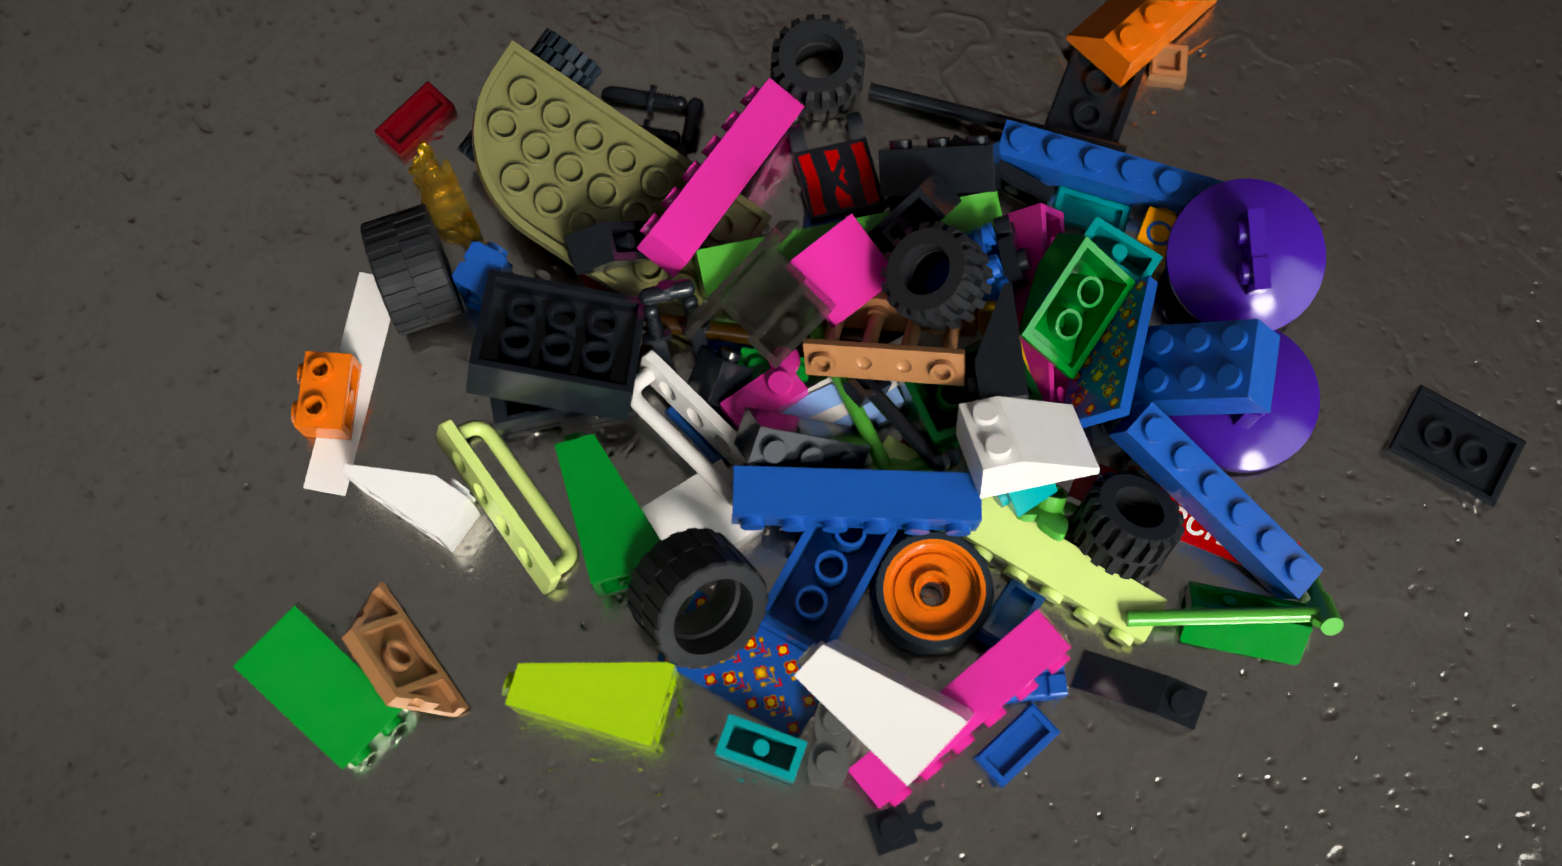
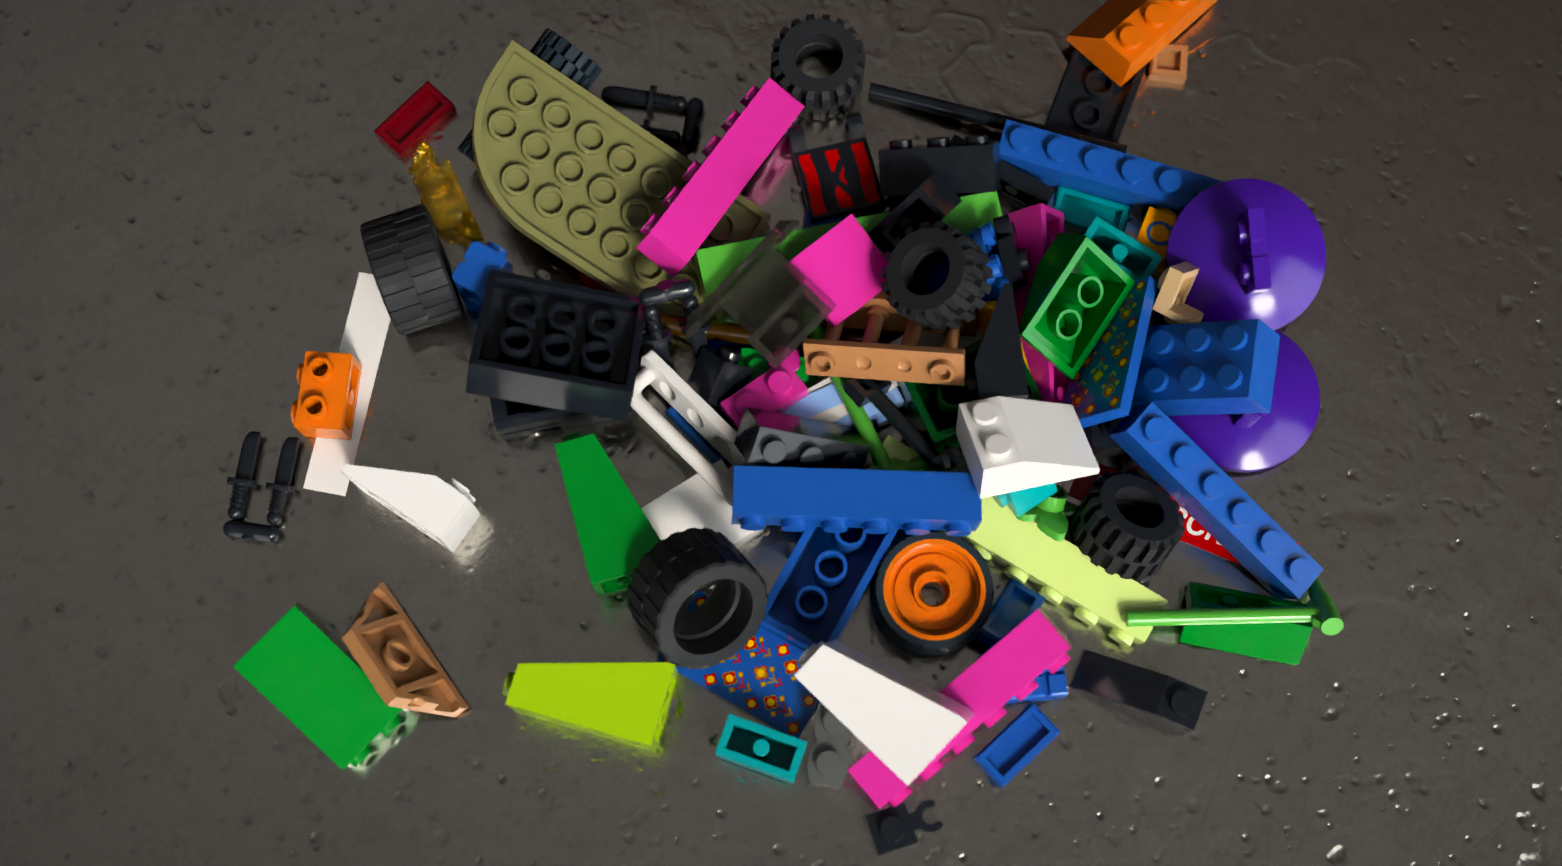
yellowish green piece [435,418,577,595] -> none
black slope [565,221,650,275] -> none
black tile [1383,384,1527,510] -> none
none -> black piece [223,431,300,543]
none -> tan bracket [1152,261,1204,324]

